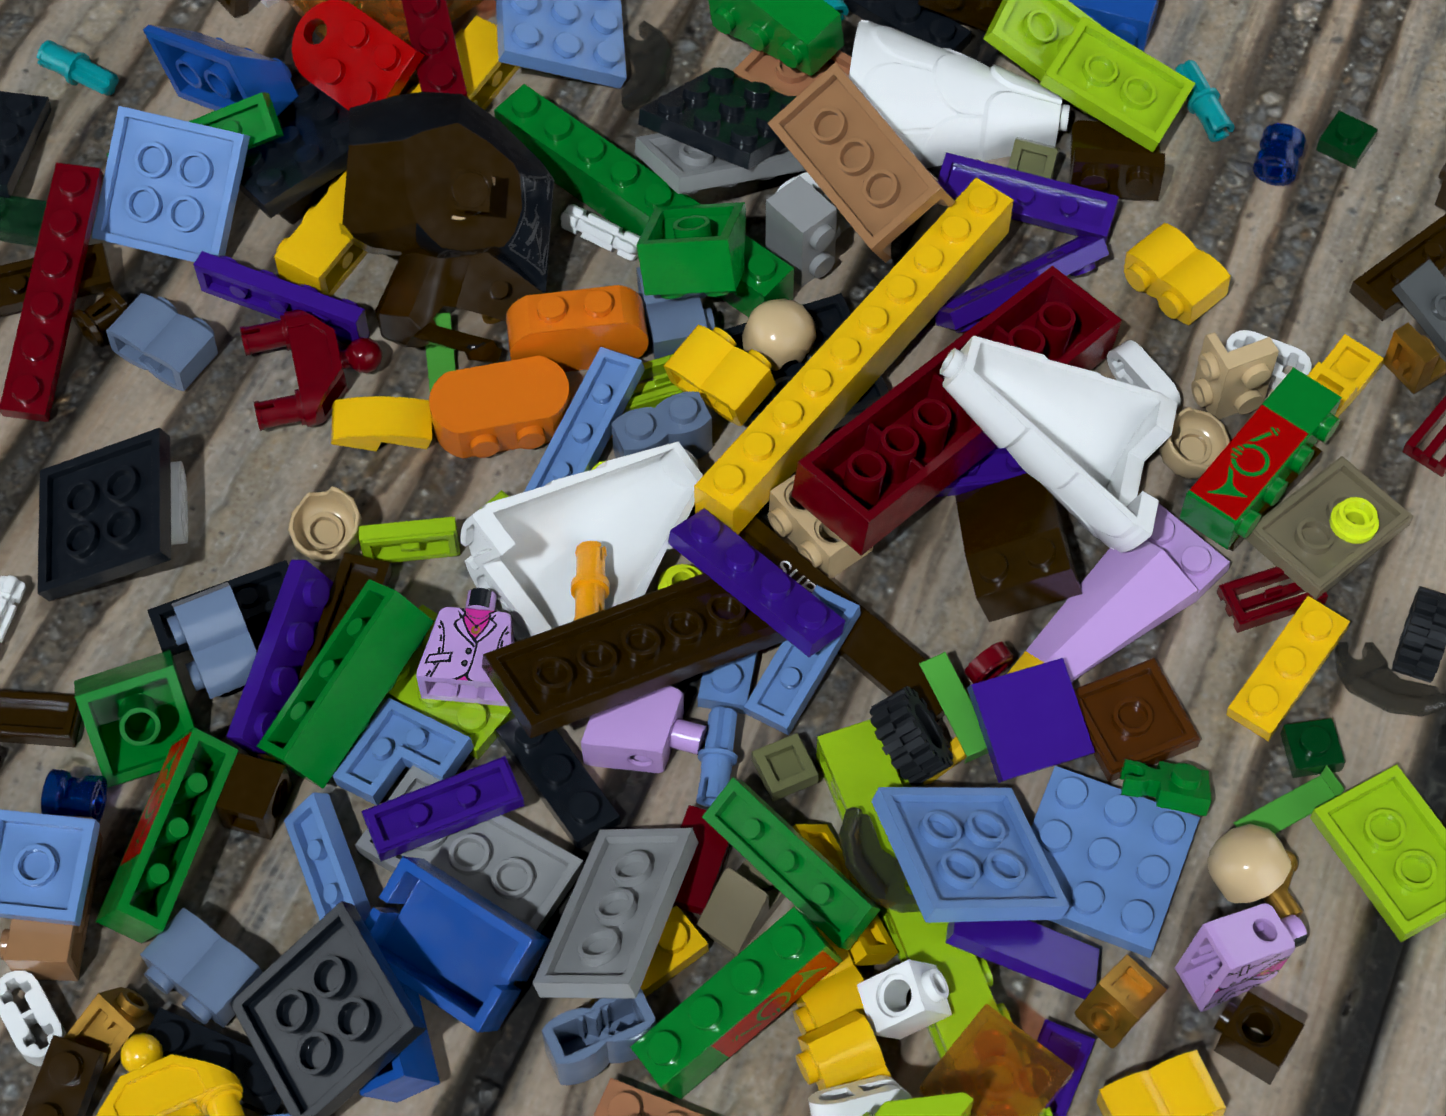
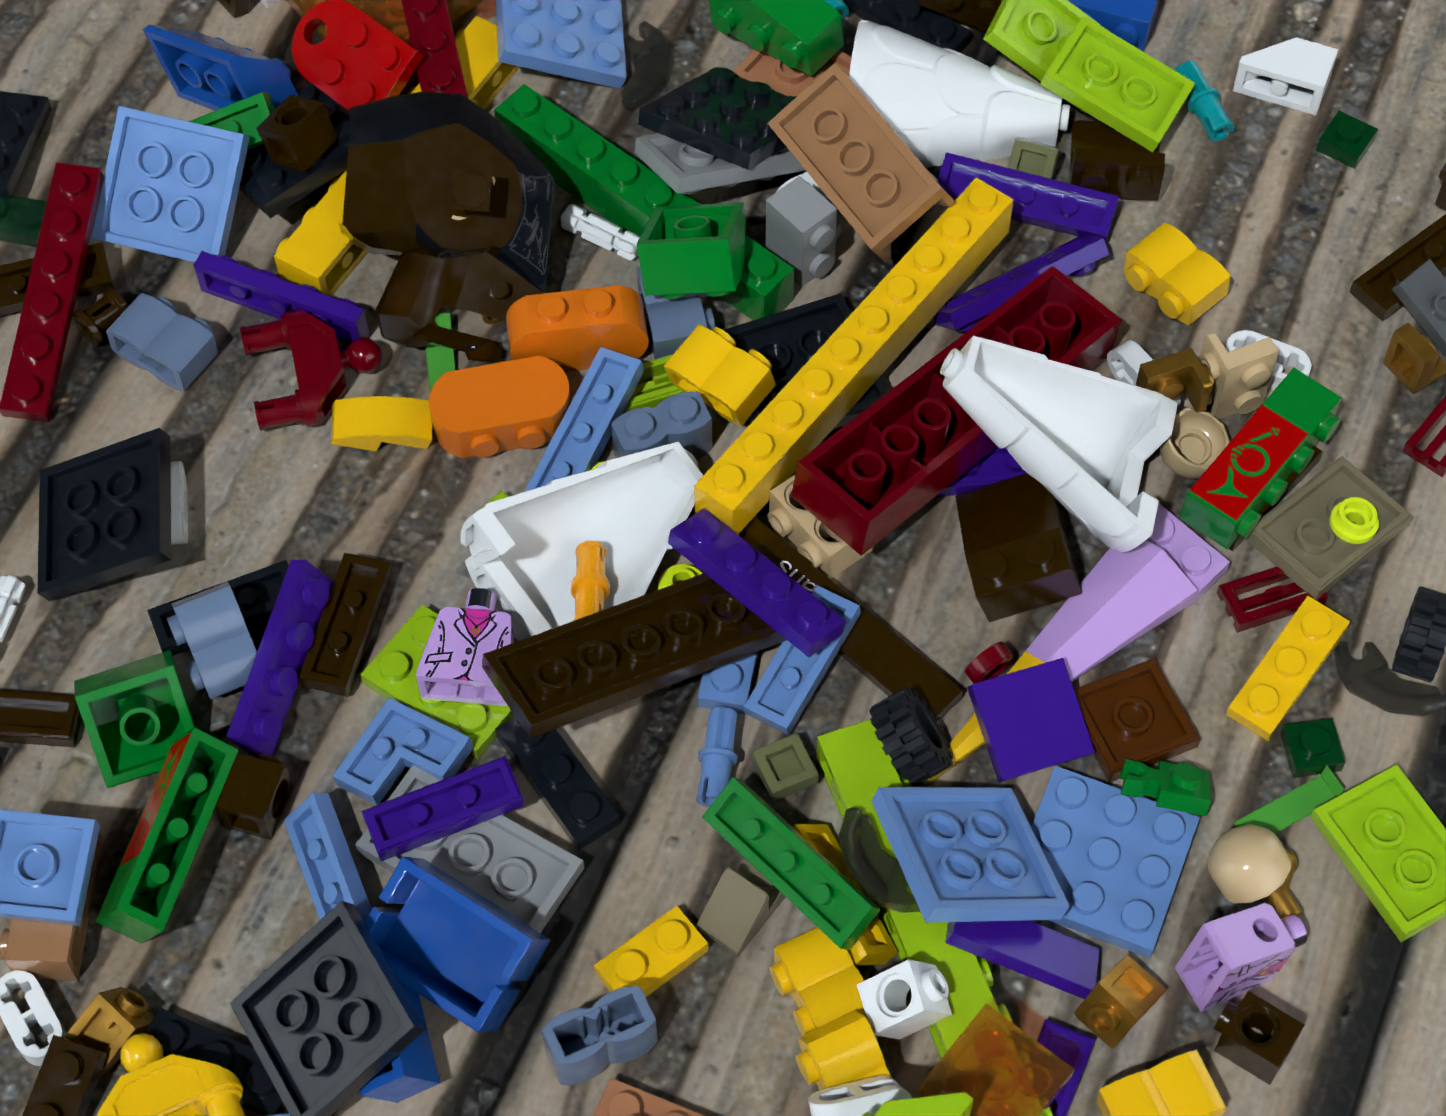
teal axle [37,40,119,96] -> none
clear blue wheel [41,769,108,823] -> none
sand blue brick [140,908,262,1028] -> none
green brick [257,579,434,789] -> none
tan hair [288,486,363,562] -> none
lime tile [359,516,461,563] -> none
light grey plate [533,828,698,999] -> none
lavender torso [581,685,706,773] -> none
green brick [630,906,843,1099] -> none
dark red tile [673,805,731,915] -> none
tan hair [742,298,817,371] -> none
bright green piece [919,652,988,764] -> none
clear blue wheel [1253,123,1306,186] -> none
yellow slope [1307,334,1384,417] -> none
none -> dark brown brick [256,94,338,172]
none -> pearl gold bracket [1135,348,1214,413]
none -> white slope [1233,37,1338,115]

